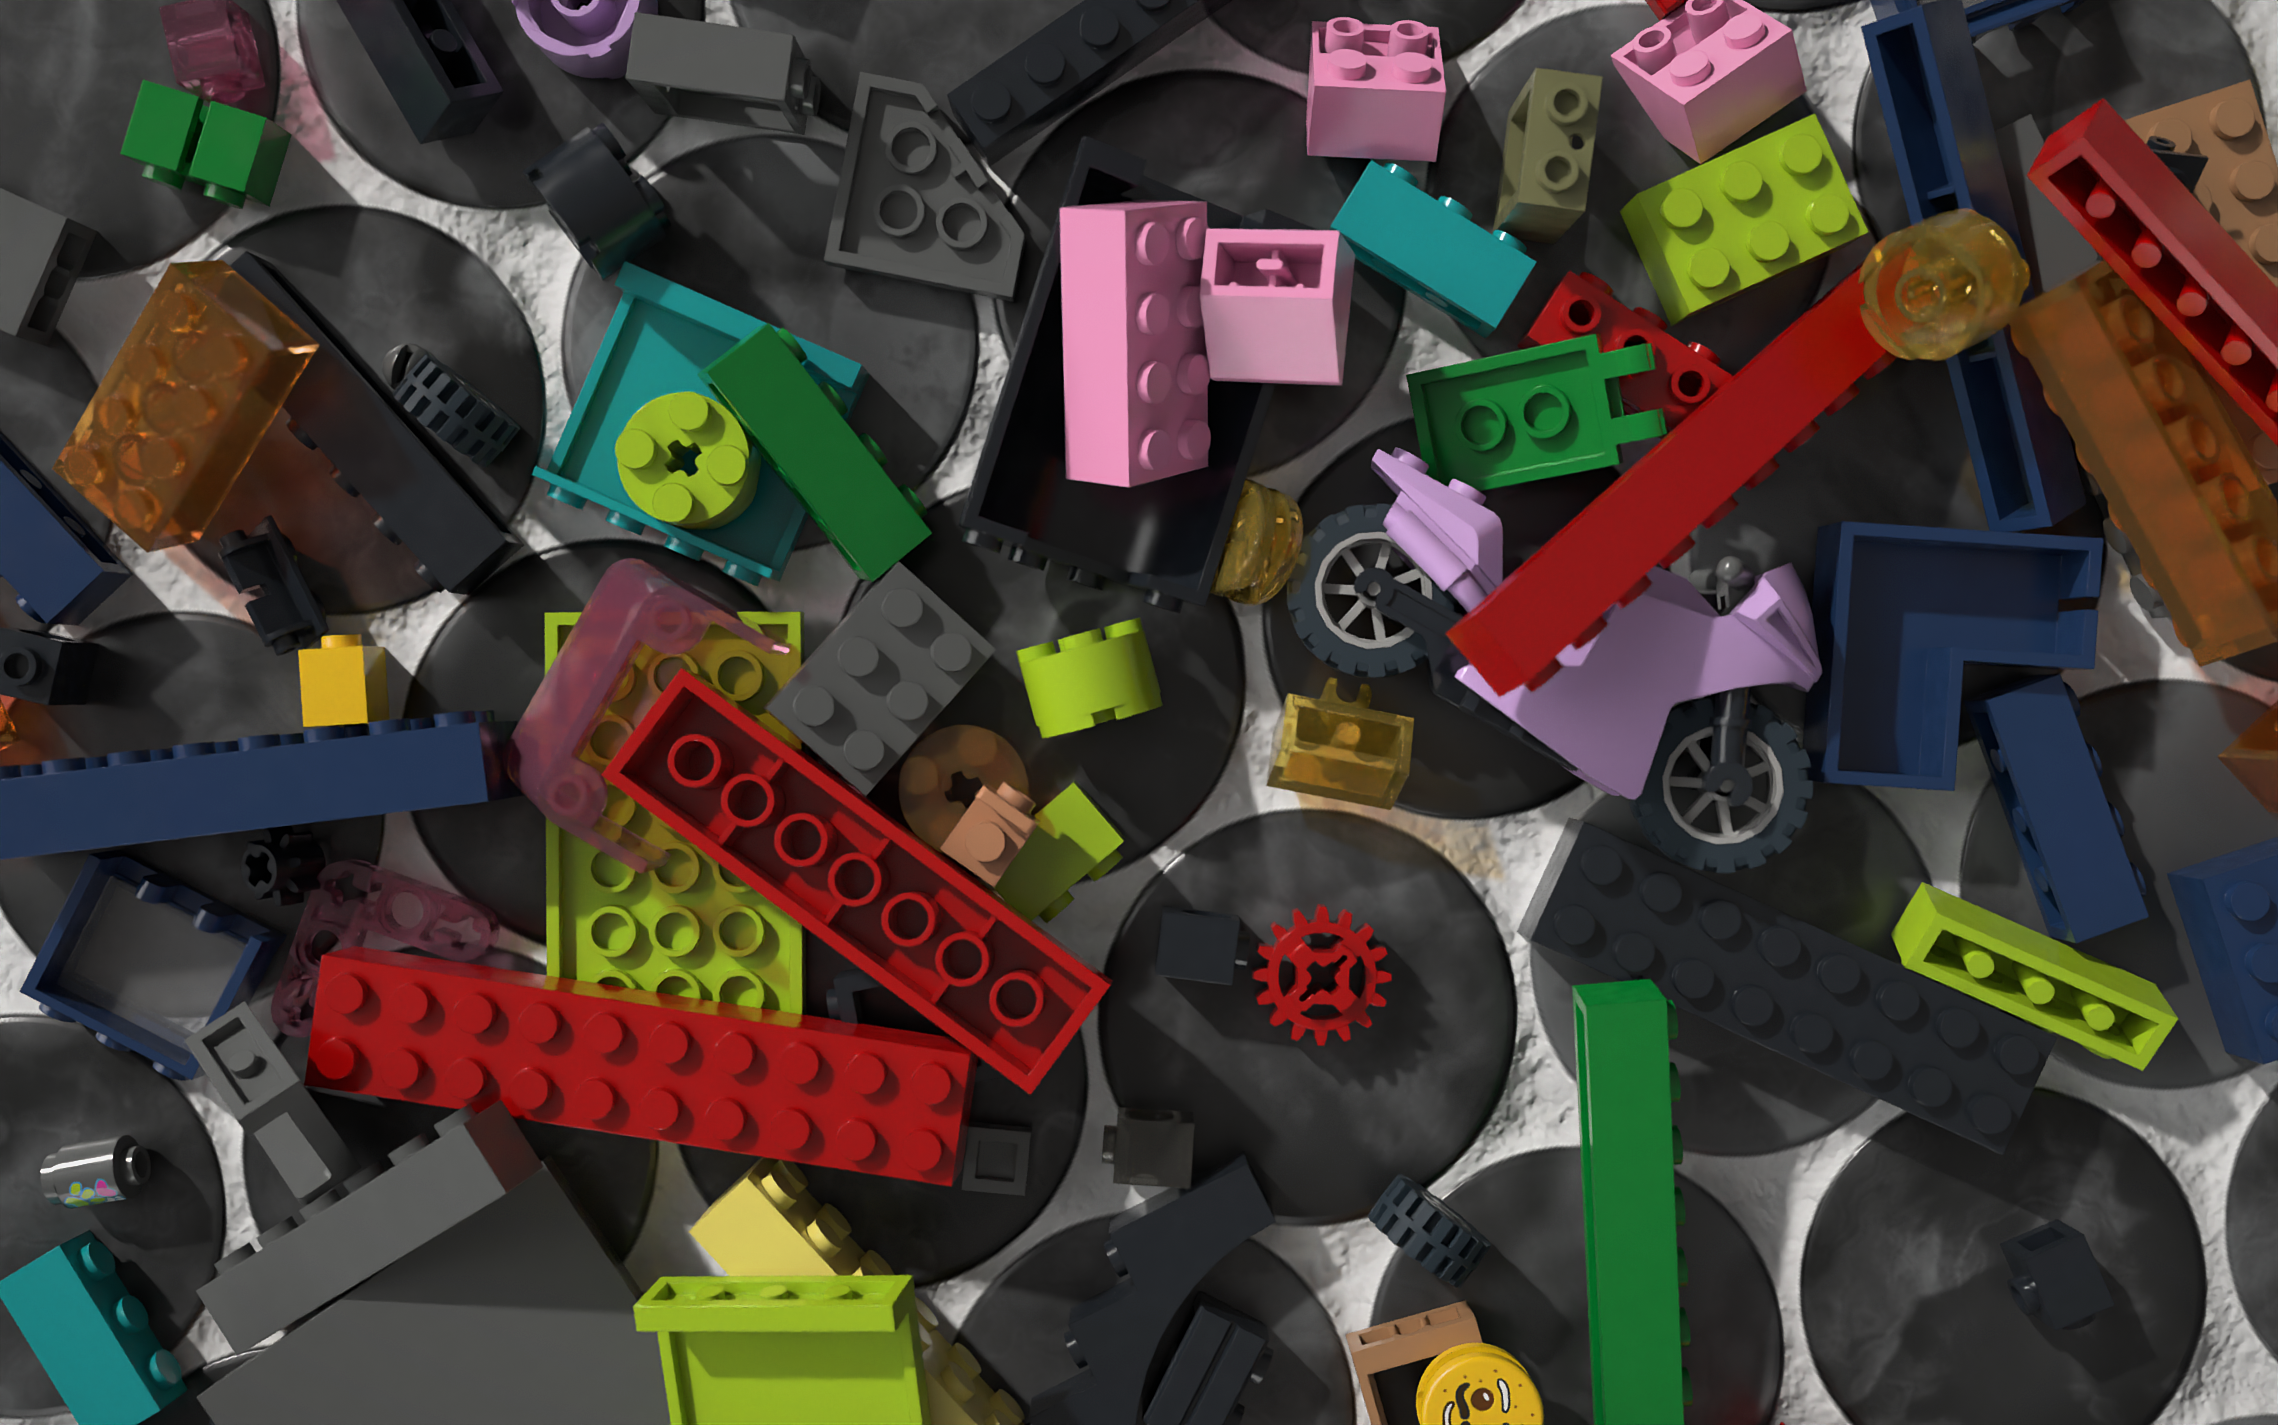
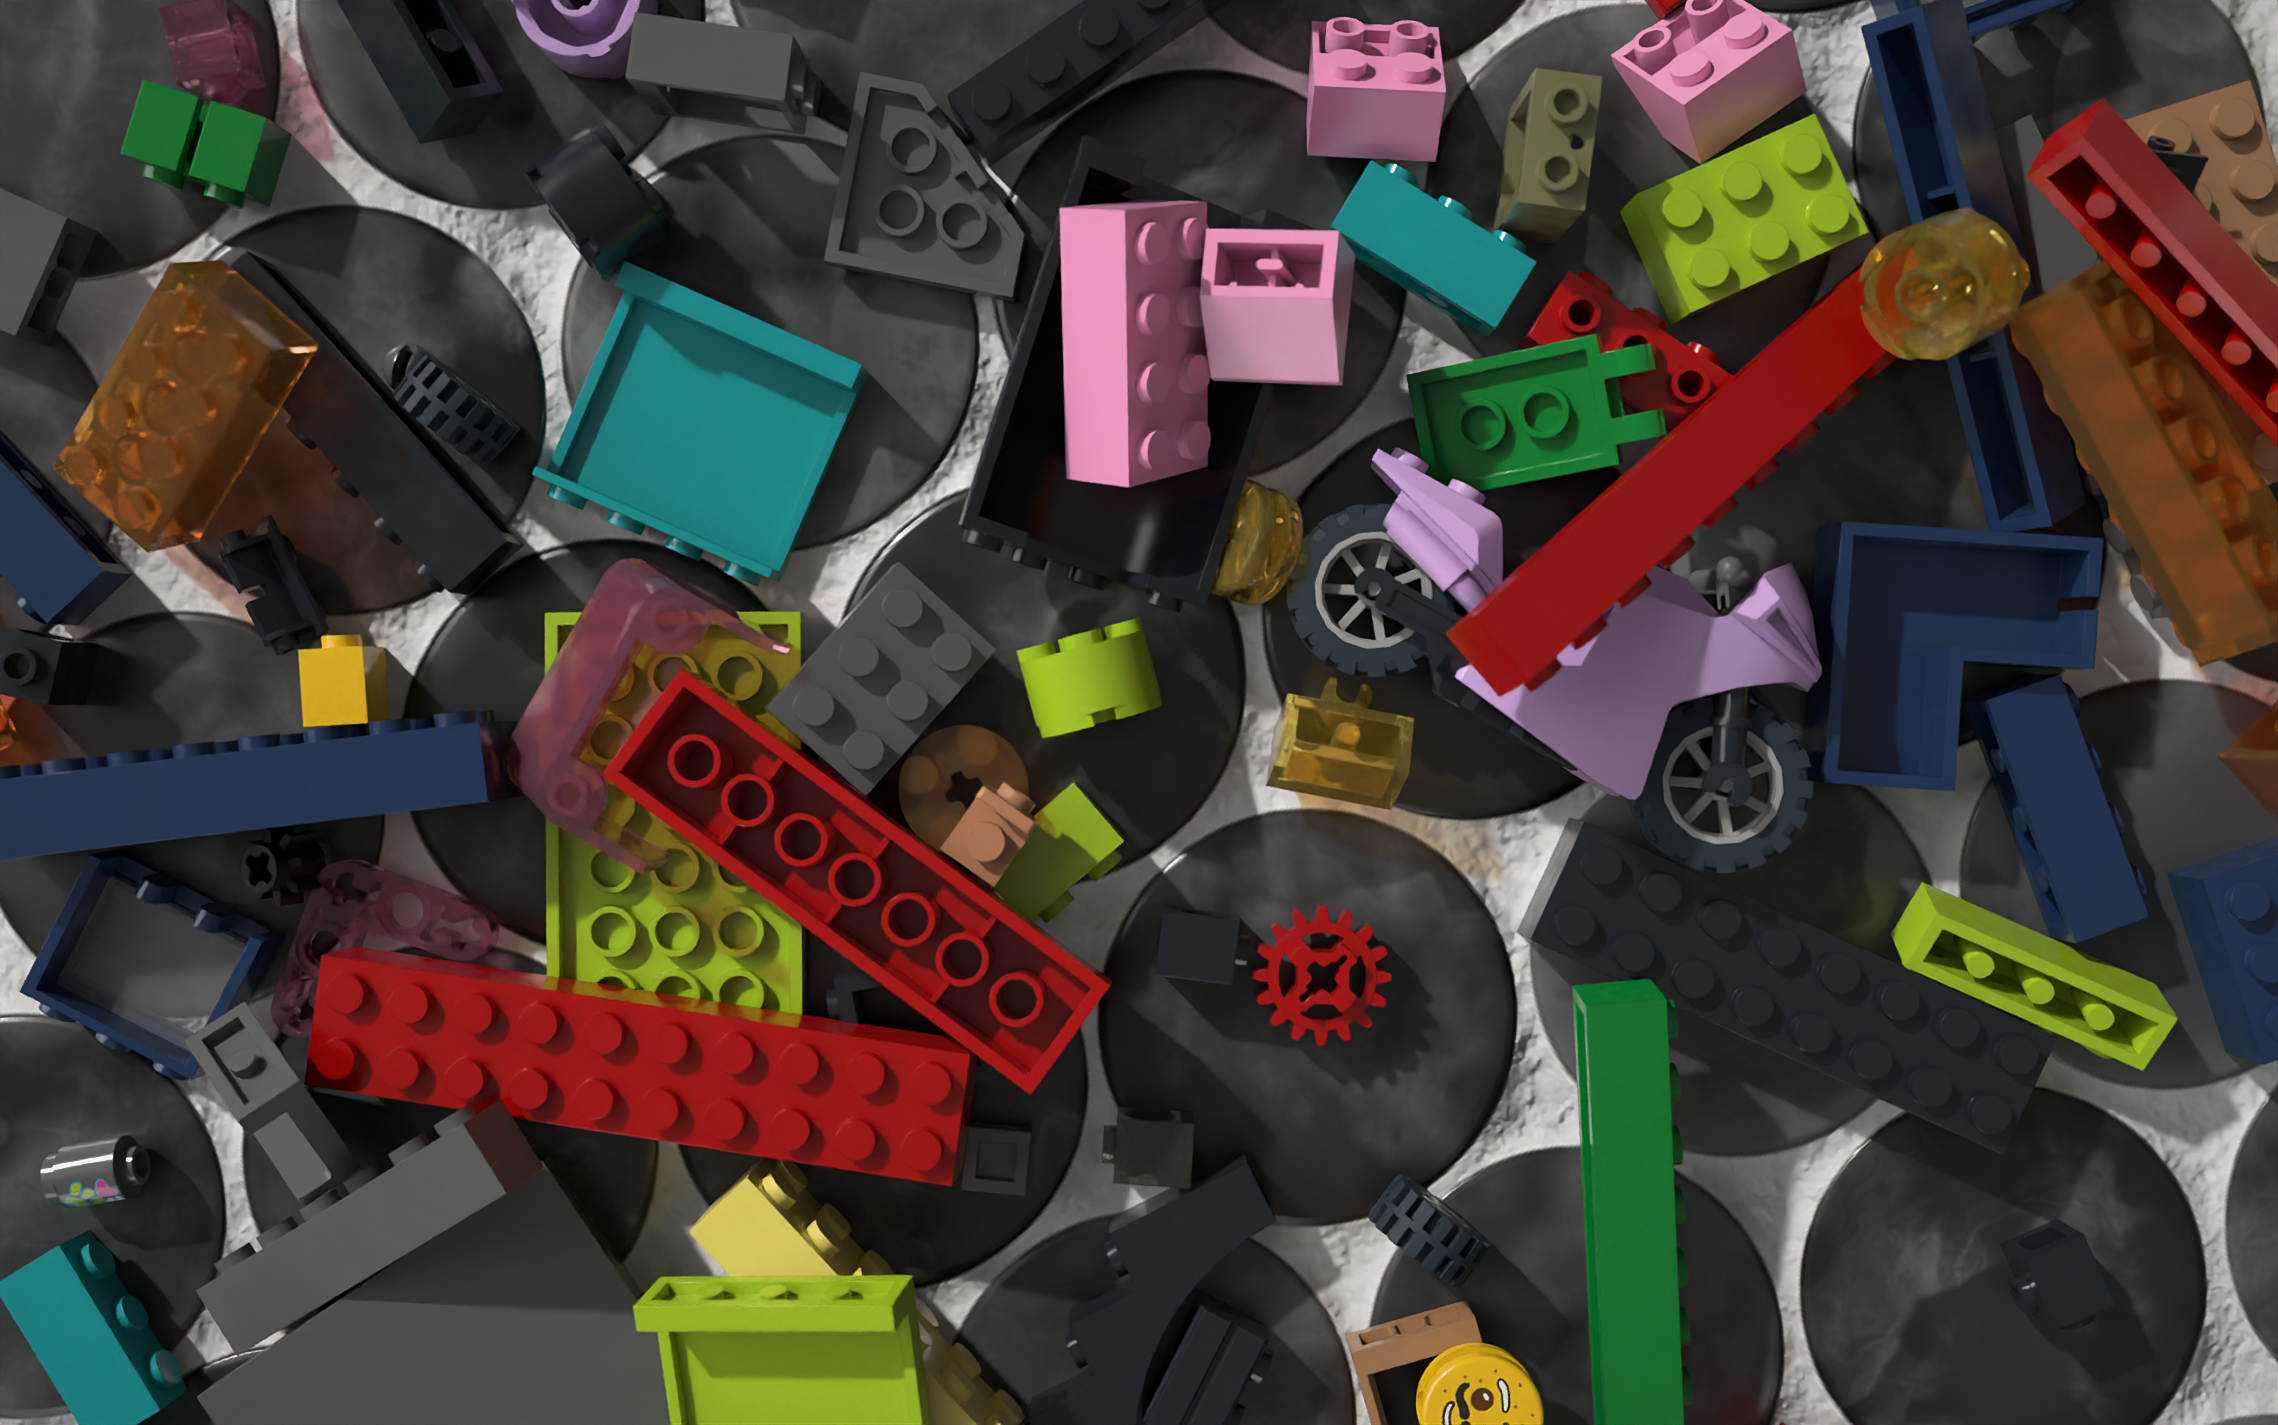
lime brick [615,391,761,530] -> none
green brick [697,323,932,582] -> none

